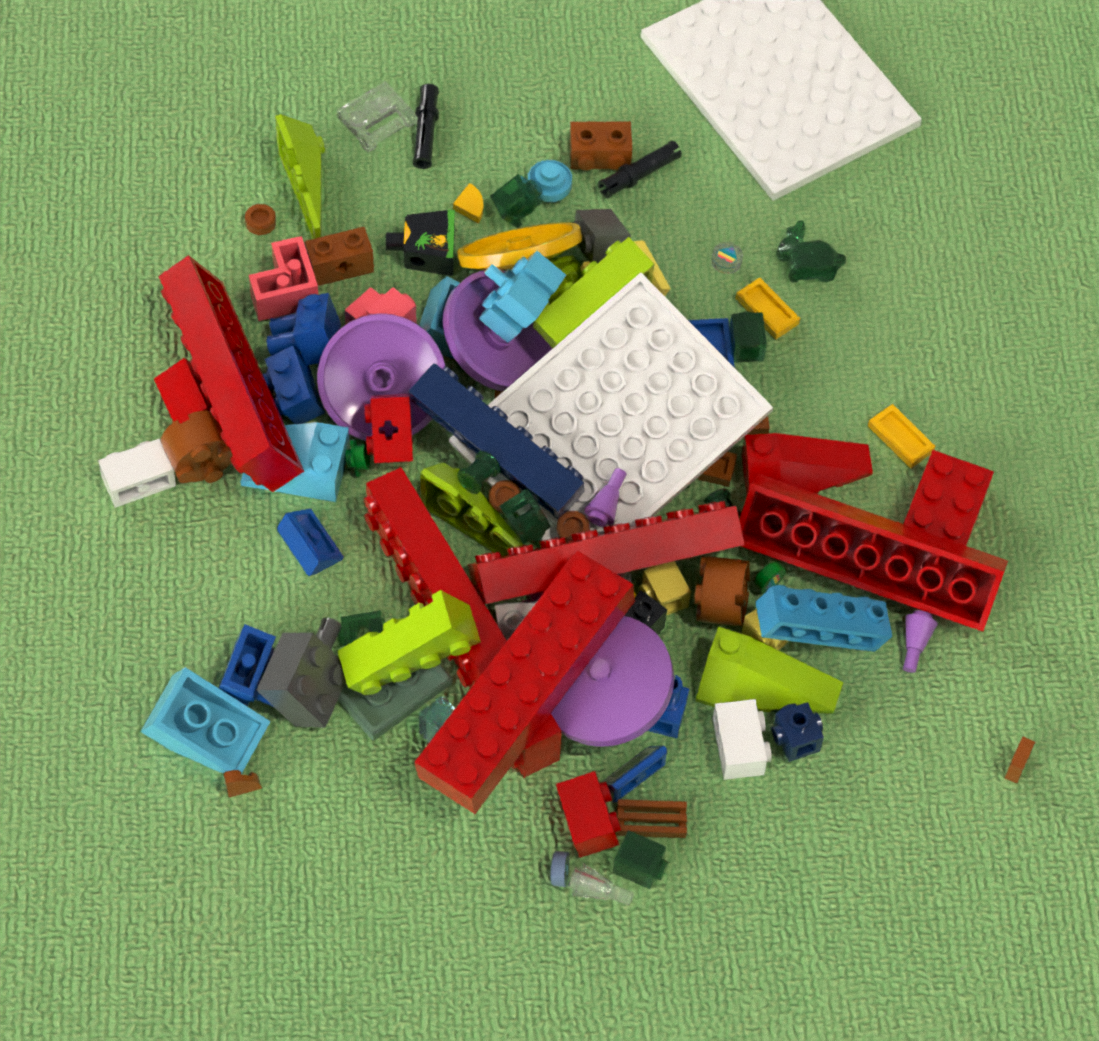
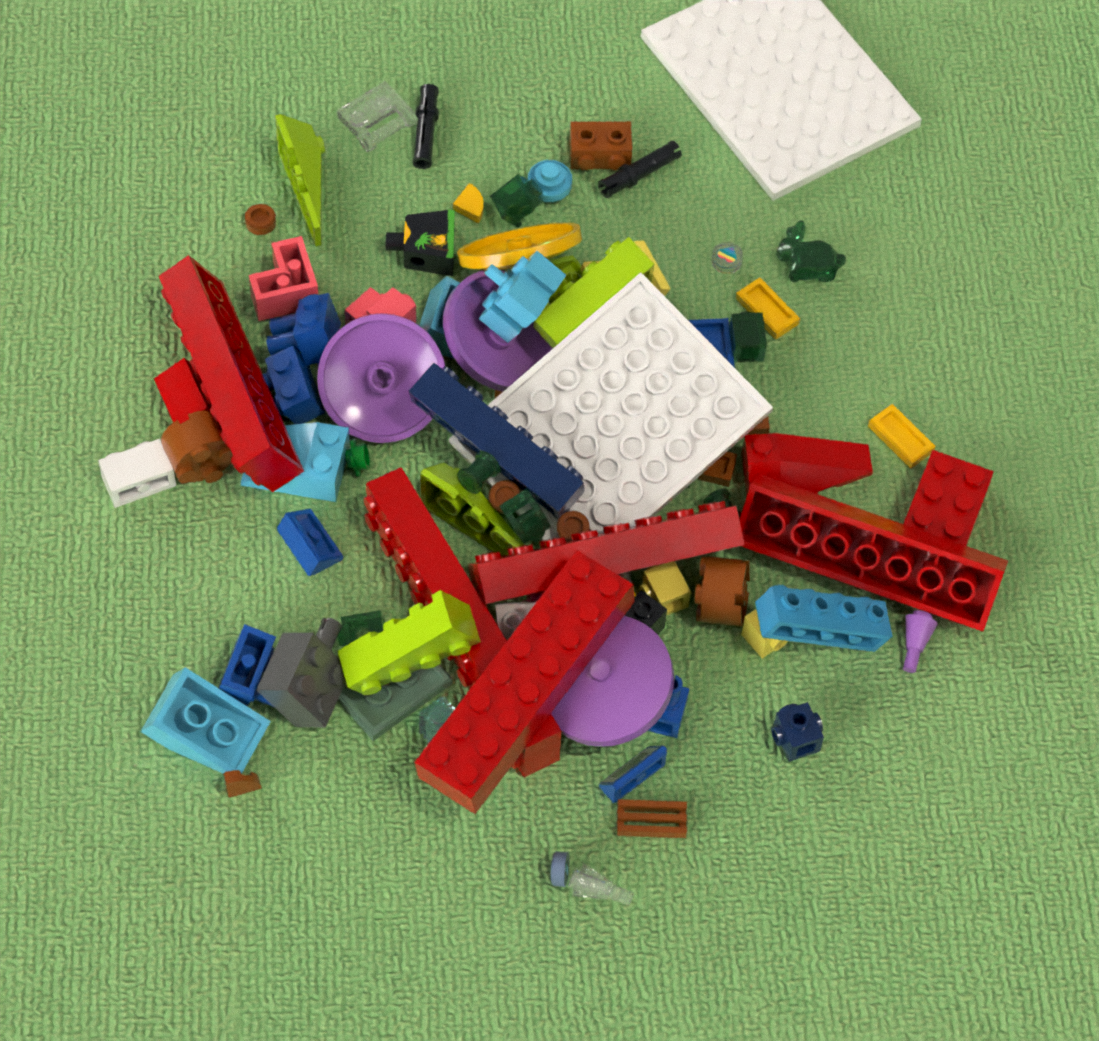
dark orange brick [304,226,374,286] -> none
red brick [364,394,413,463] -> none
red brick [556,771,622,858] -> none
dark grey brick [572,209,631,263] -> none
medium lavender cone [584,468,627,527] -> none
clear green brick [612,830,669,890] -> none
lime wedge [695,627,843,714] -> none
white brick [712,699,771,780] -> none
green tile [754,562,786,594] -> none
dark orange tile [1005,736,1035,784] -> none

